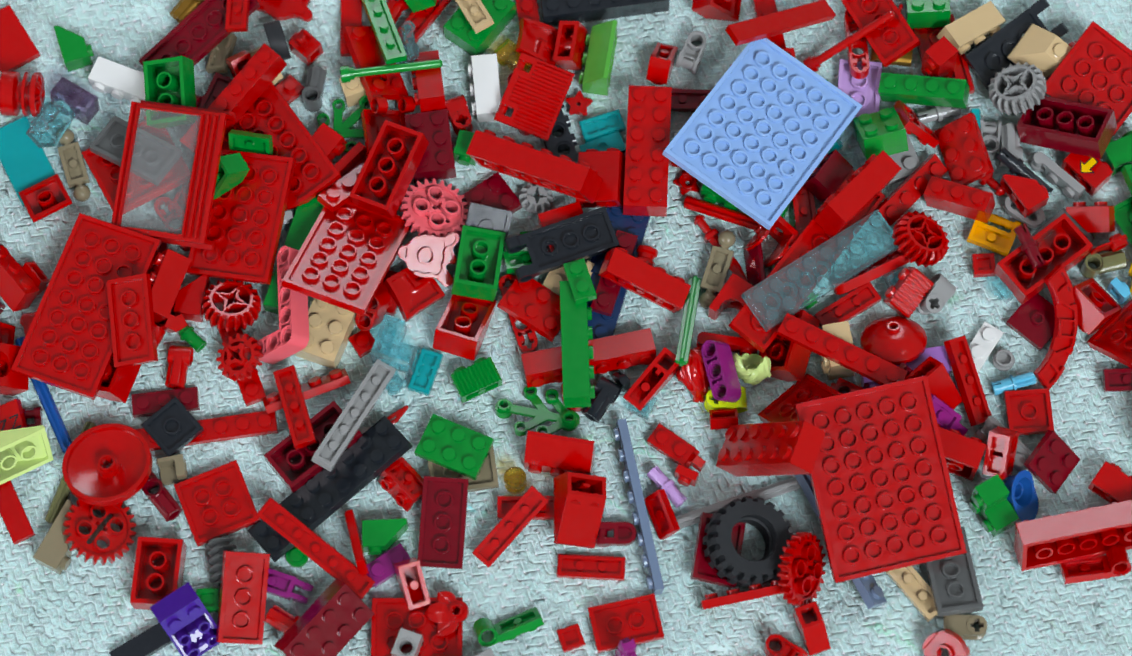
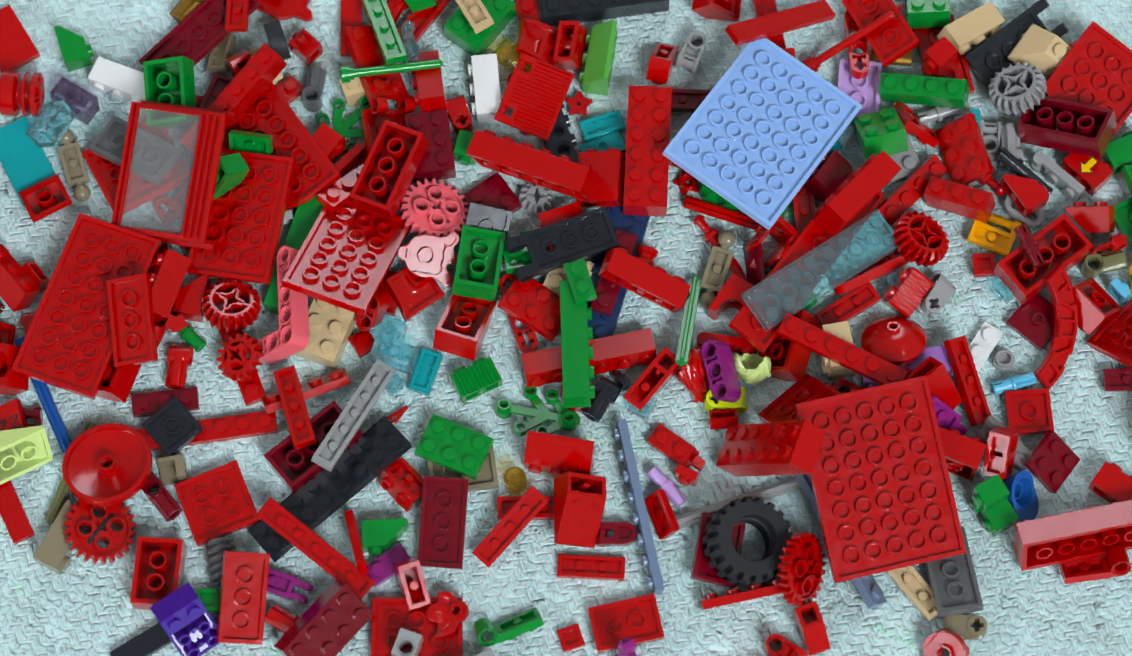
green plate [286,546,309,568] -> none

